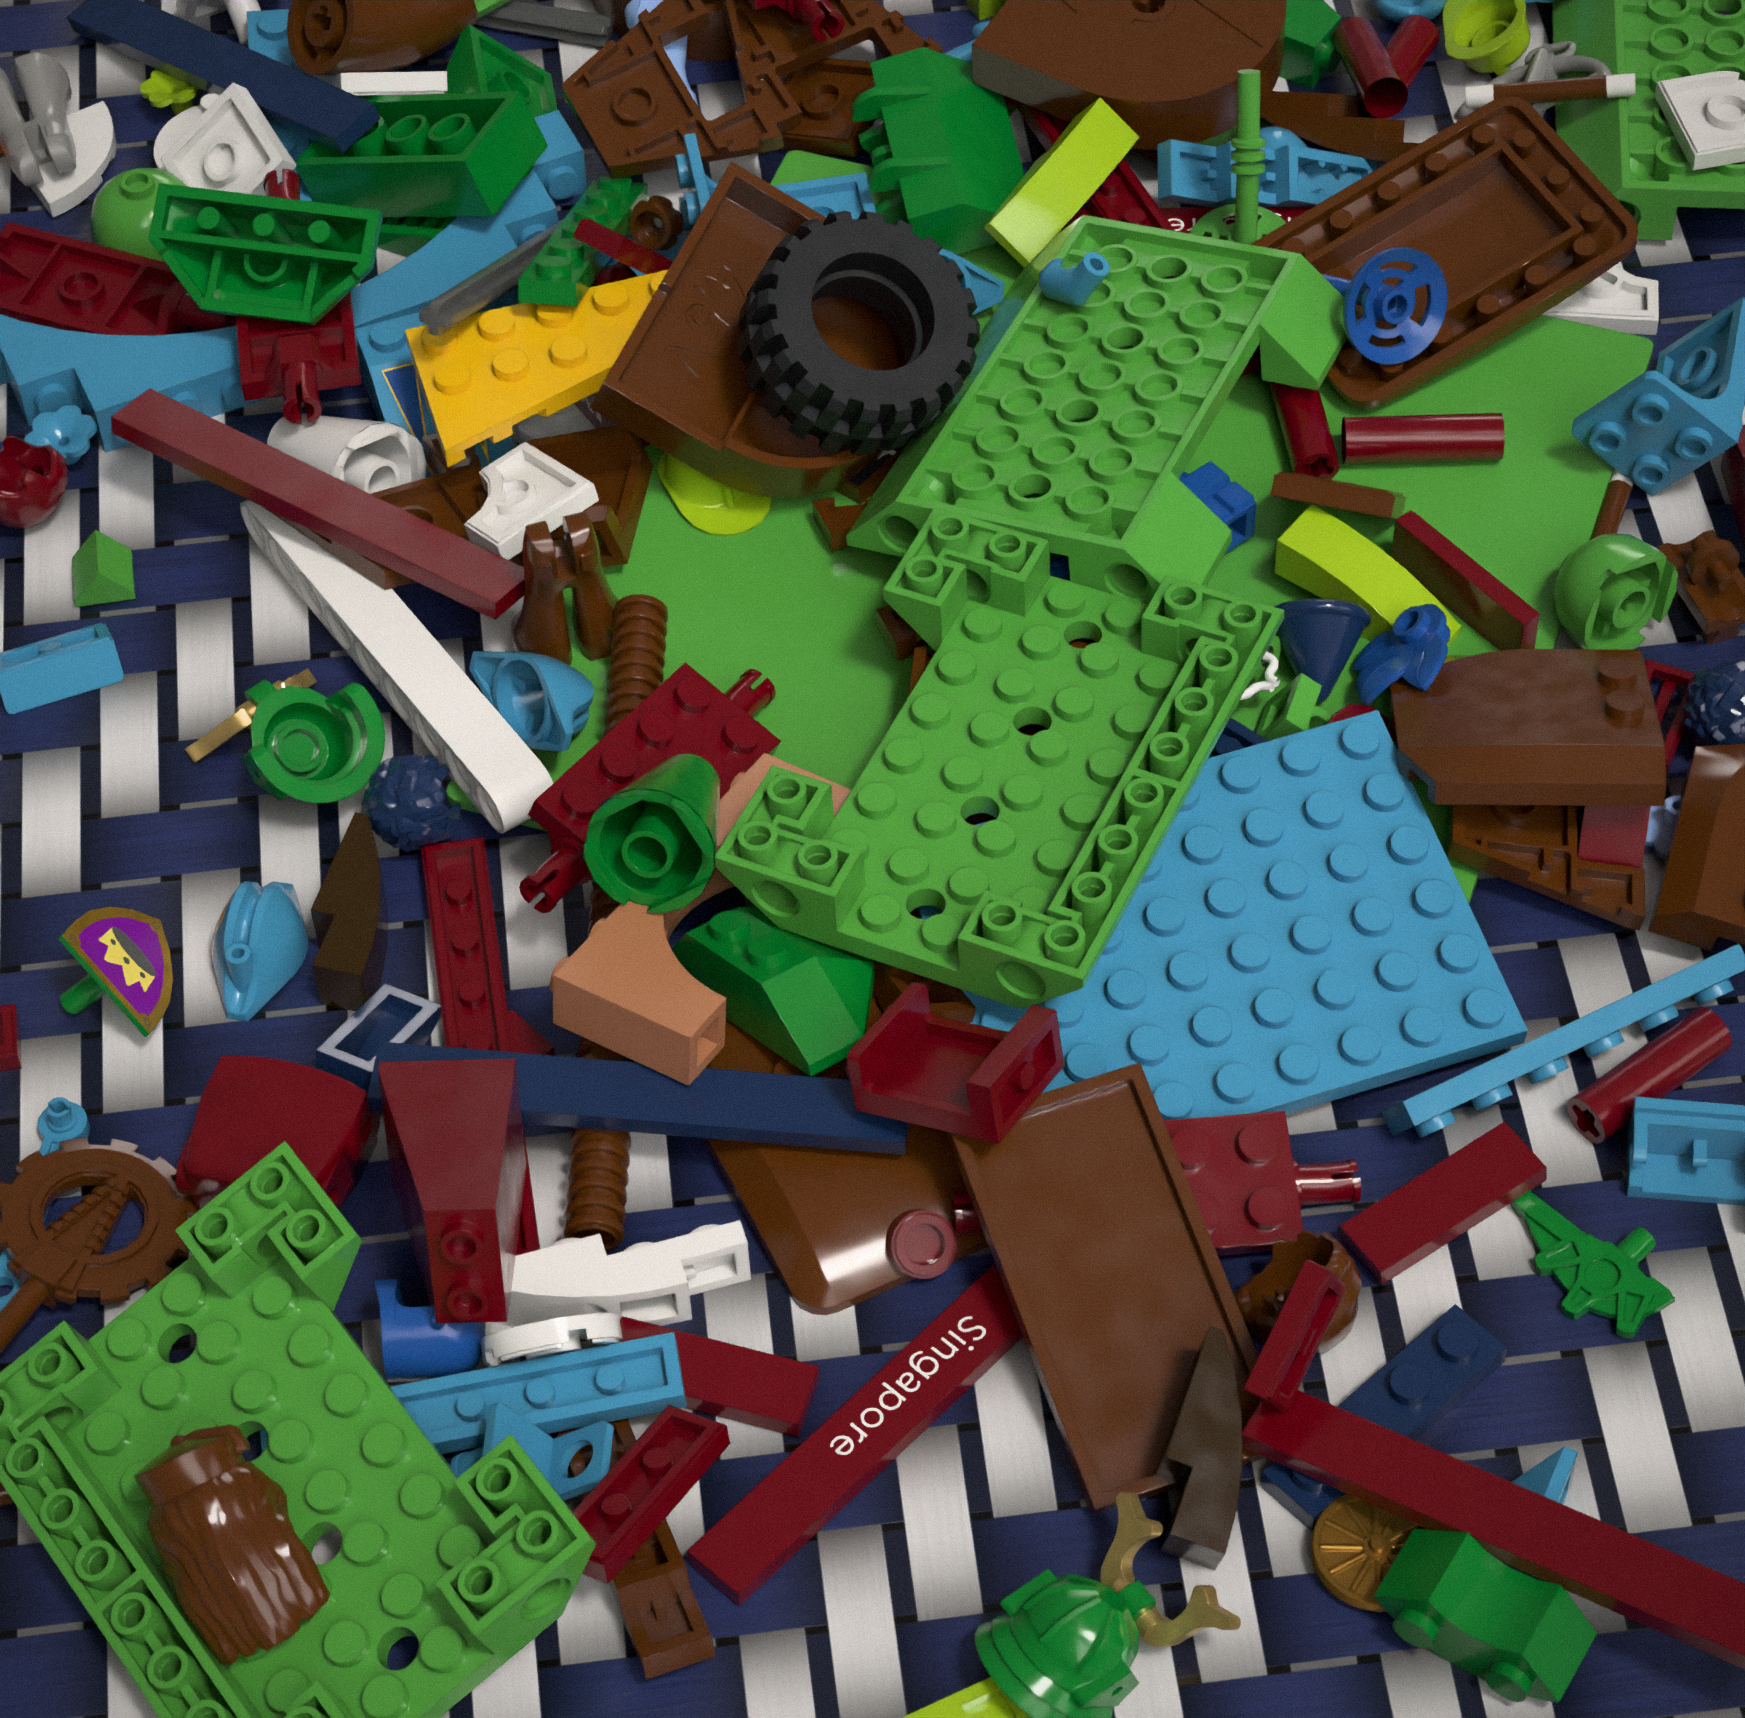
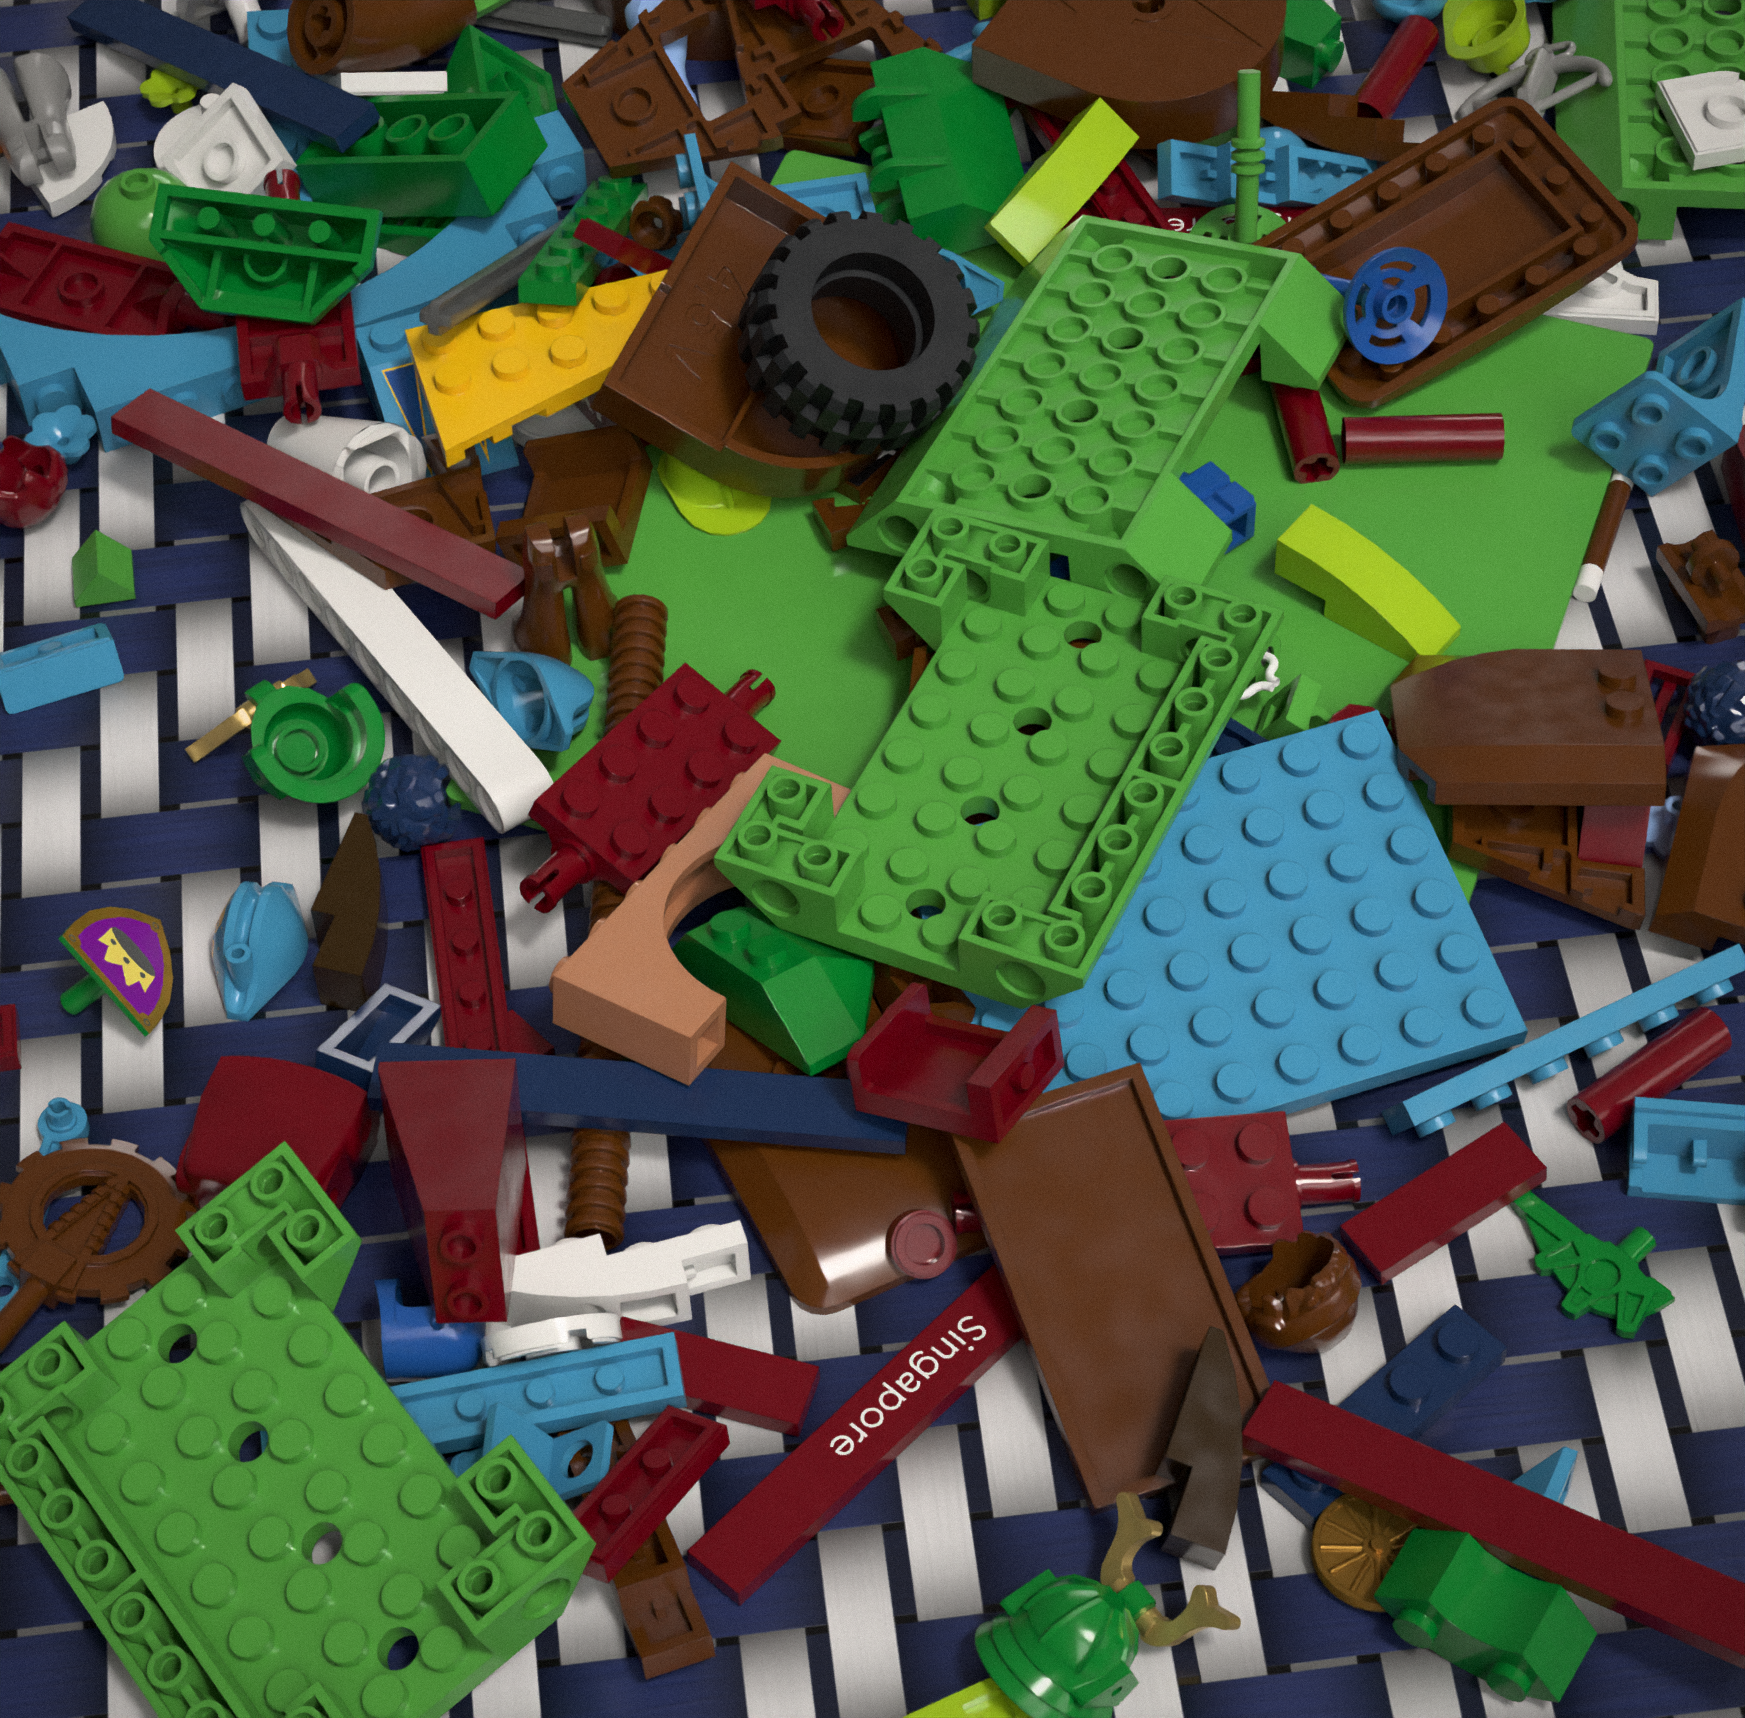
reddish brown hair [134,1424,330,1665] -> none
white tile [464,442,599,560] -> none
green cone [584,754,720,914] -> none
dark azure arm [1039,252,1110,306] -> none
dark red tile [1244,1259,1346,1413] -> none
reddish brown tile [1271,472,1406,518] -> none
dark blue hat [1274,599,1372,703] -> none
dark red piece [1333,17,1408,118] -> none
blue plate [1352,604,1450,706] -> none
tile [1391,510,1540,651] -> none
reddish brown bar [1465,73,1636,109] -> none
bright green cylinder [1553,533,1678,650] -> none

